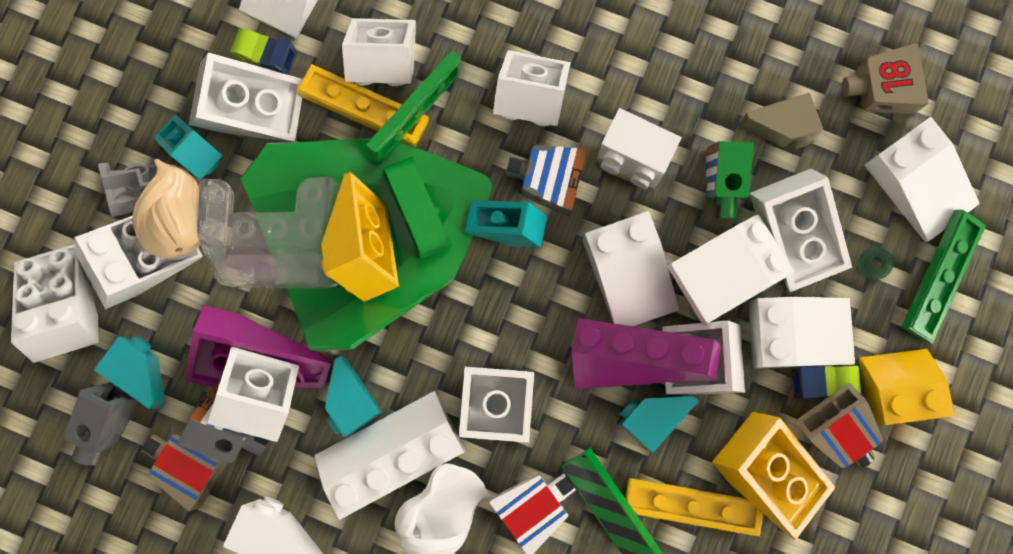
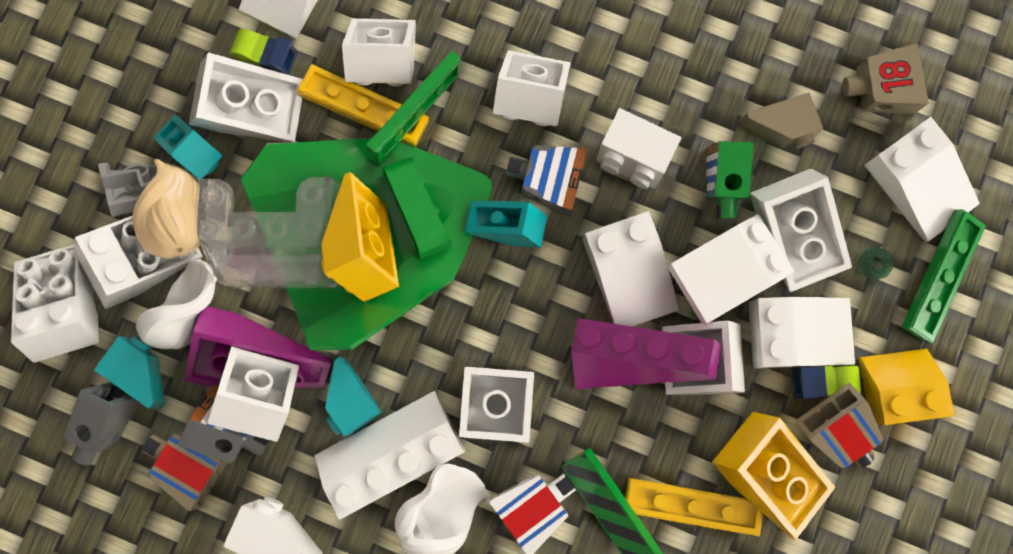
teal slope [618,396,698,453] -> none
none -> white piece [136,259,217,349]

